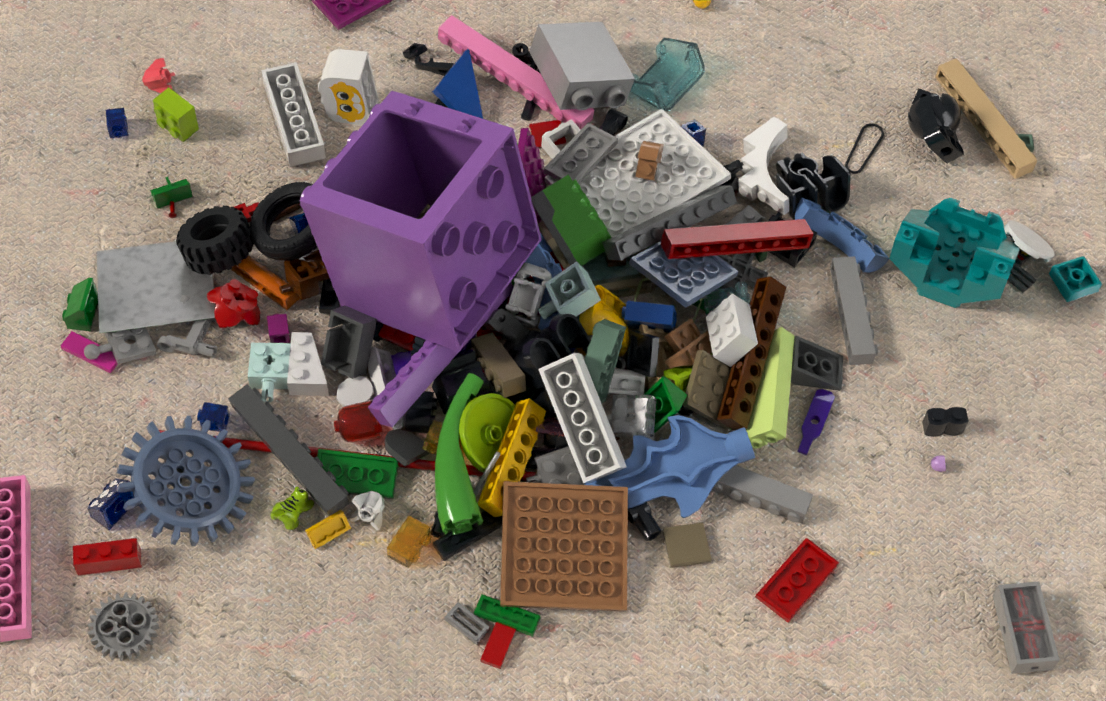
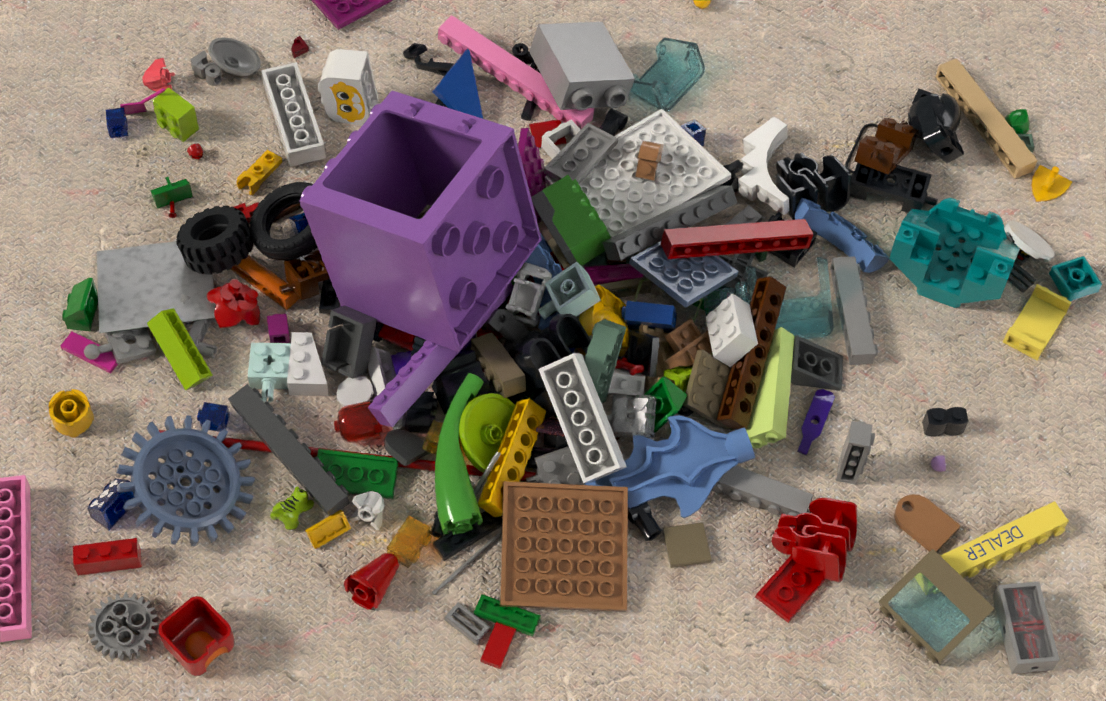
none -> yellow brick [48,389,94,438]
none -> dark pink piece [120,88,165,115]
none -> lime brick [147,308,213,390]
none -> red piece [158,596,235,676]
none -> red hinge [187,143,203,160]
none -> light grey leg [190,50,222,86]
none -> light grey dish [208,37,261,76]
none -> yellow plate [237,150,282,195]
none -> dark red tile [291,36,309,58]
none -> red cone [344,553,399,610]
none -> light grey piece [432,530,502,595]
none -> dark pink tile [584,264,643,285]
none -> red piece [615,357,644,376]
none -> clear light blue windscreen [746,257,834,339]
none -> red piece [771,498,858,583]
none -> light grey brick [836,421,875,485]
none -> black brick [850,163,938,213]
none -> reddish brown brick [854,118,918,175]
none -> panel [879,549,995,665]
none -> medium nougat tile [894,494,961,552]
none -> light yellow brick [914,501,1069,596]
none -> light yellow panel [1003,284,1072,360]
none -> green hat [1005,109,1030,134]
none -> yellow shield [1031,165,1072,202]

